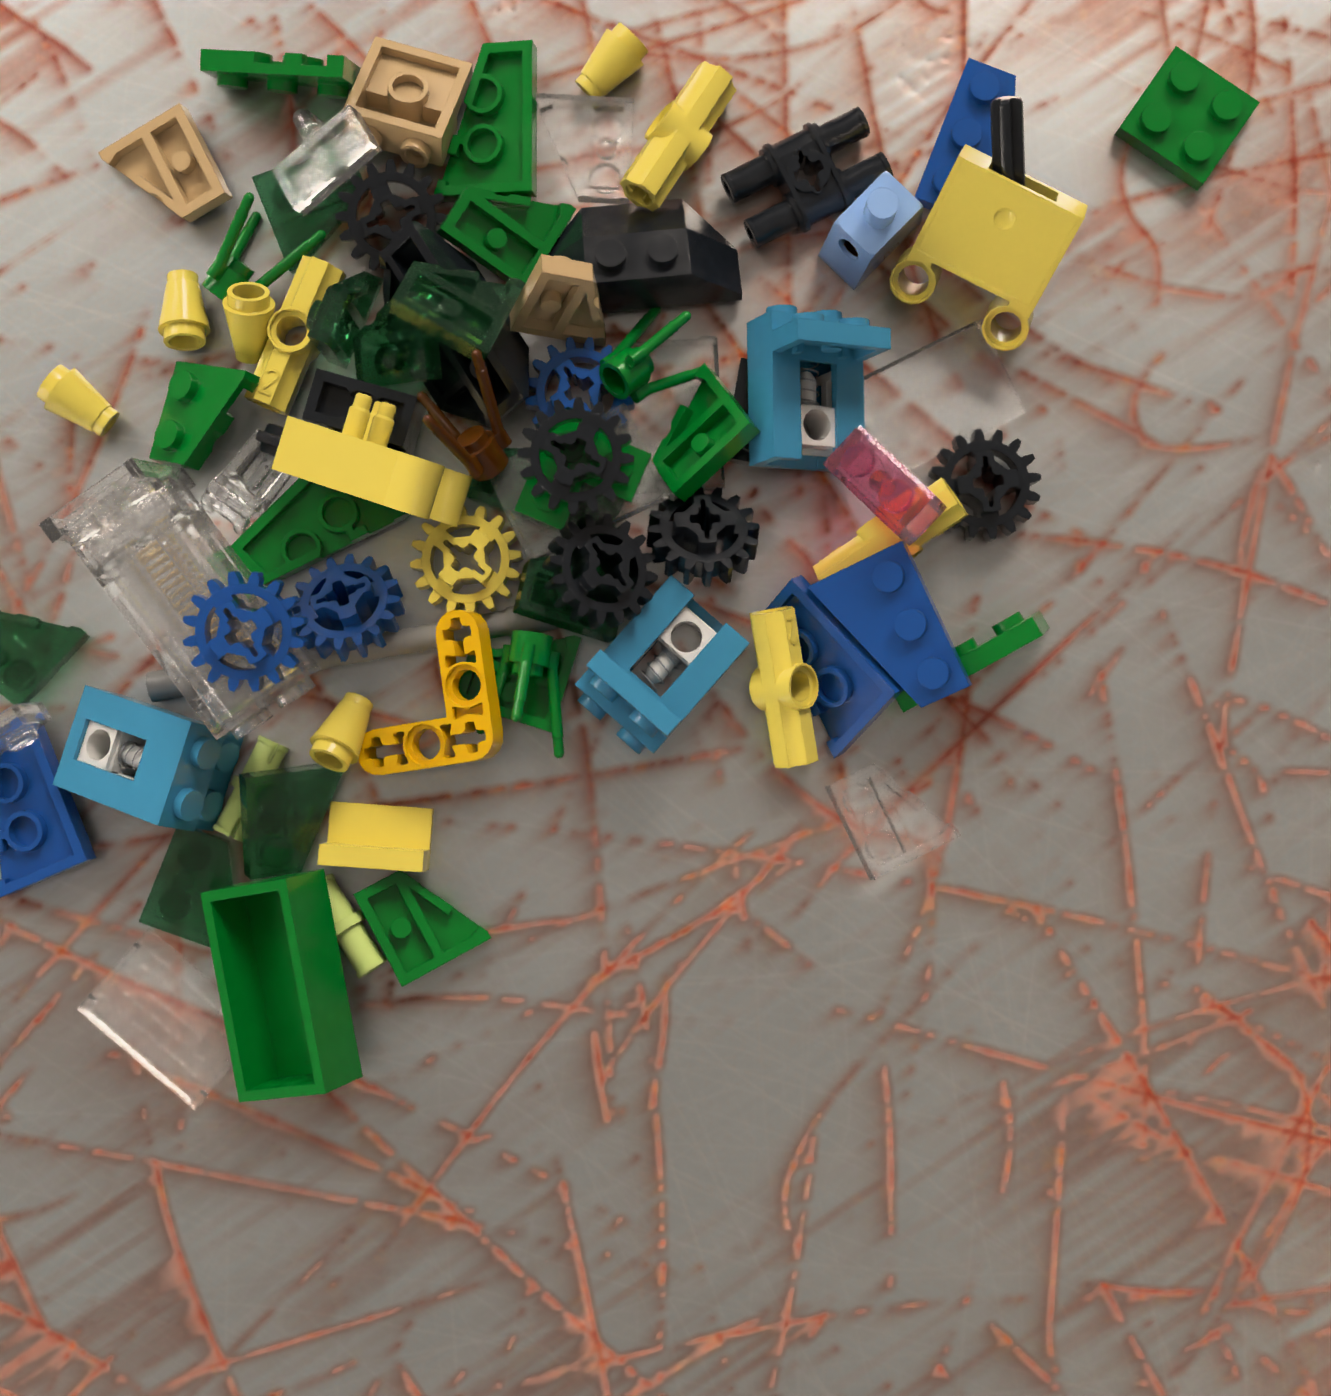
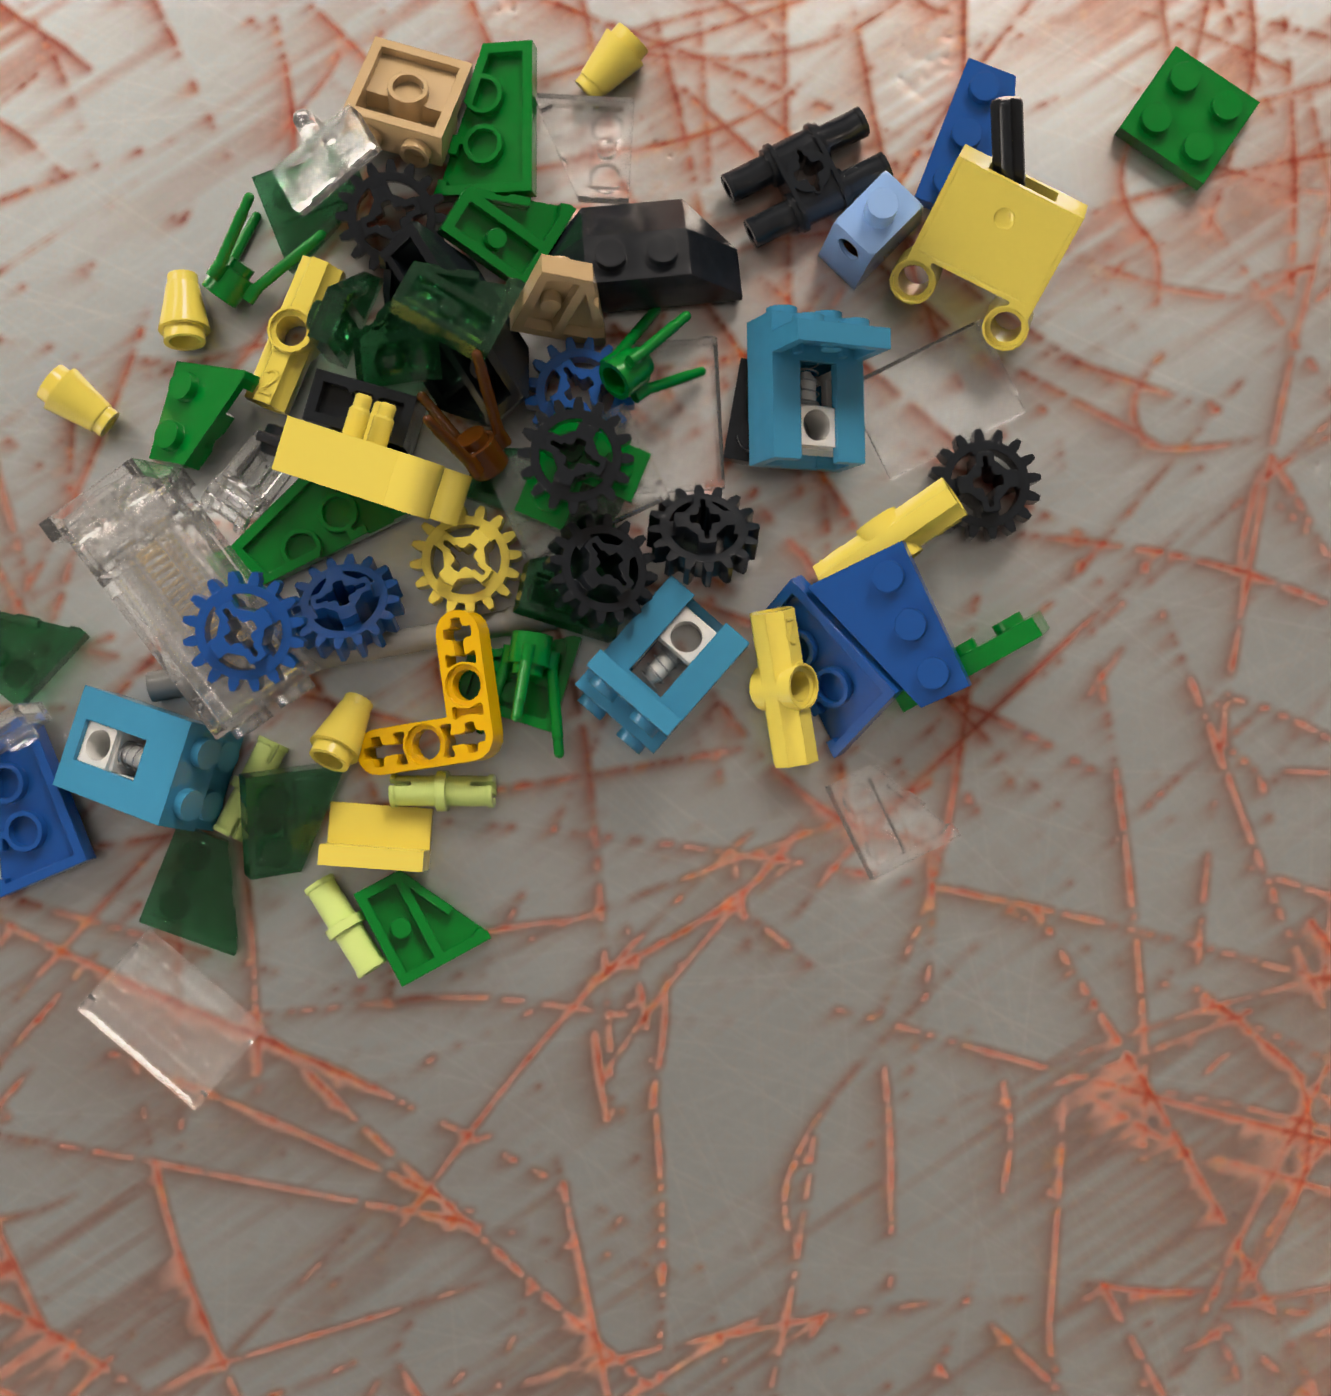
tan wing [98,103,233,223] -> none
green wing [200,49,361,99] -> none
green piece [200,869,363,1102] -> none
light yellow cone [222,282,275,364] -> none
light yellow piece [619,61,736,212] -> none
green wing [651,363,760,502] -> none
clear pink brick [823,425,946,546] -> none
none -> yellowish green pin [388,770,497,811]

